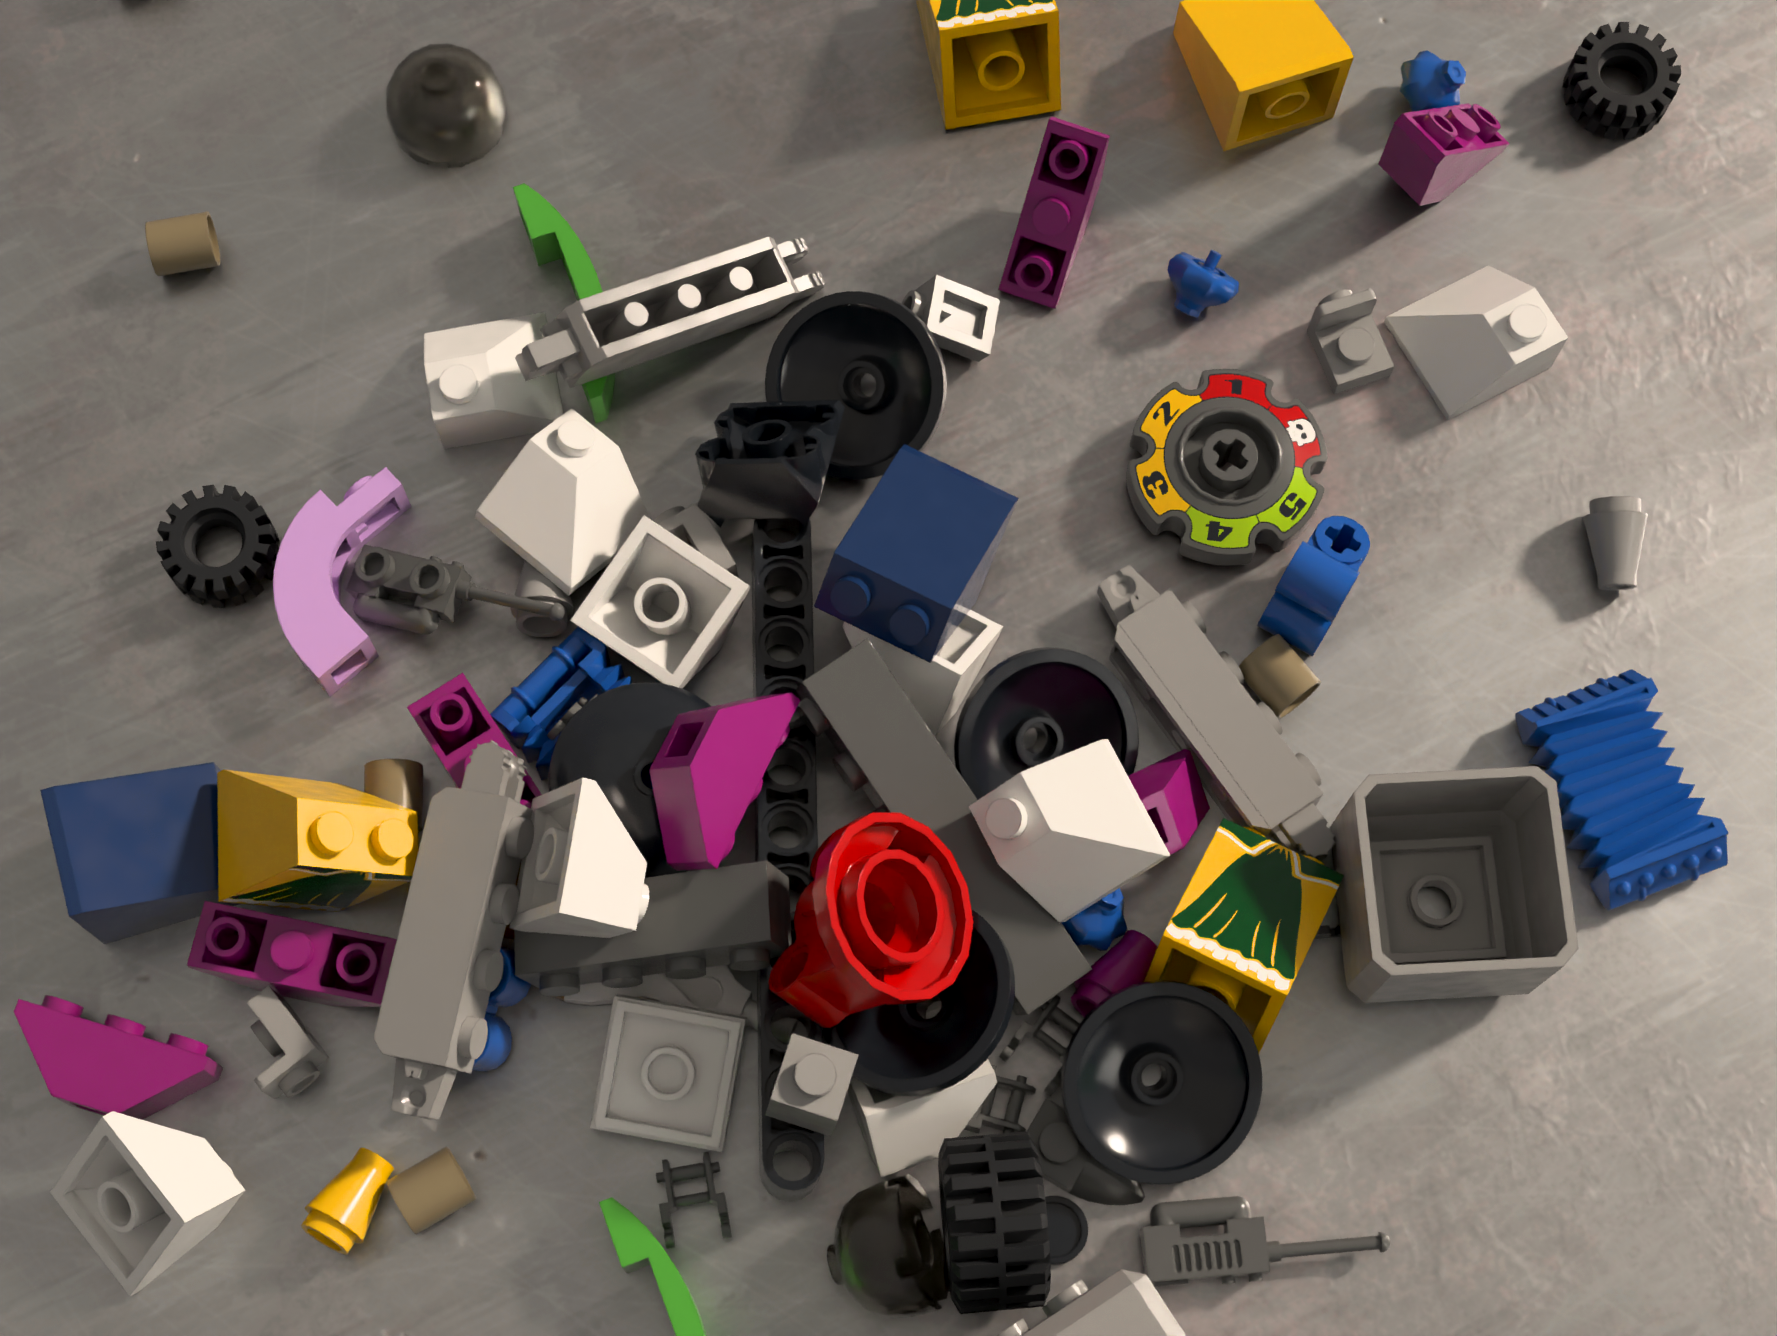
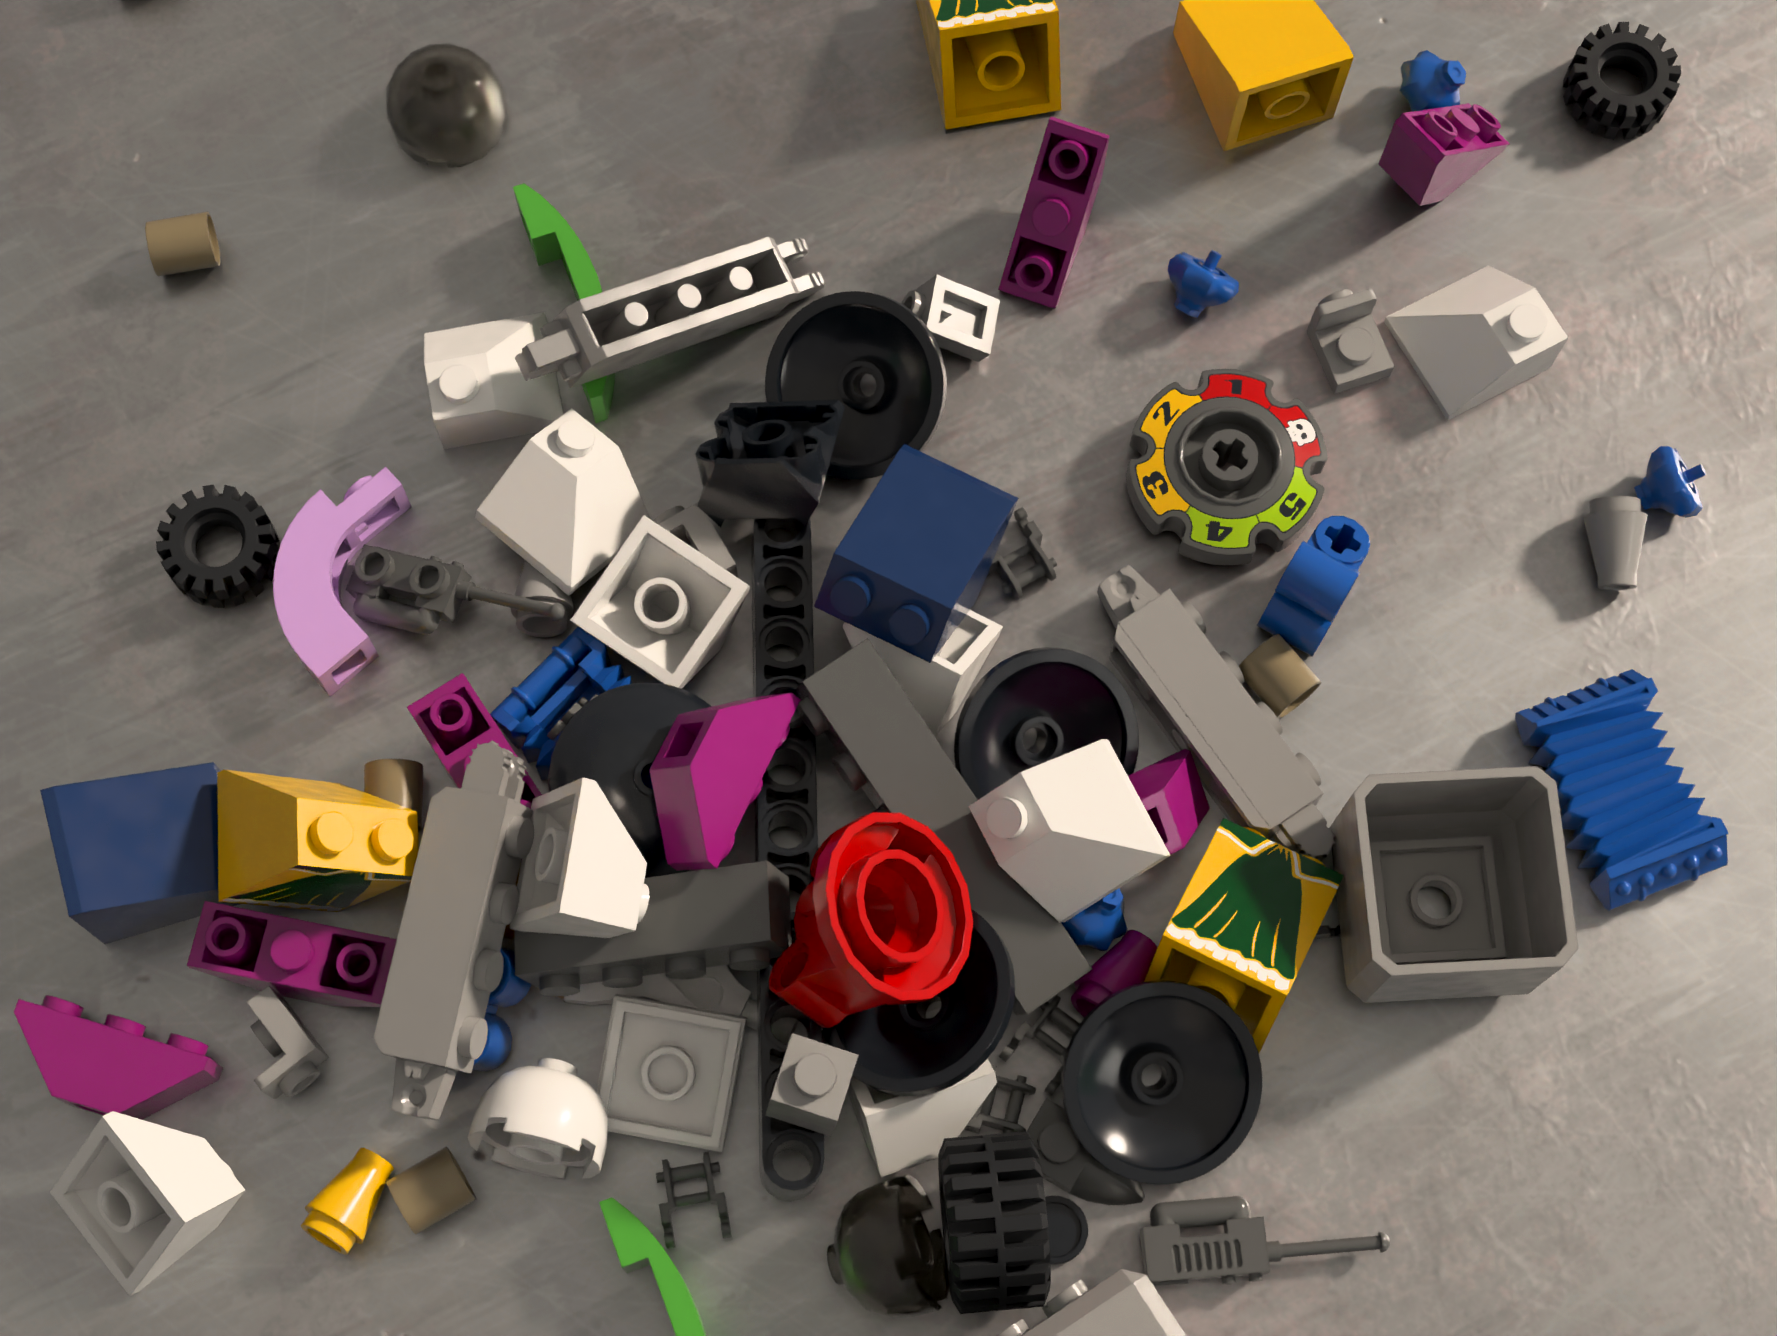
none -> white cylinder [468,1058,609,1179]
none -> dark grey piece [988,507,1057,600]
none -> blue piece [1634,446,1706,518]

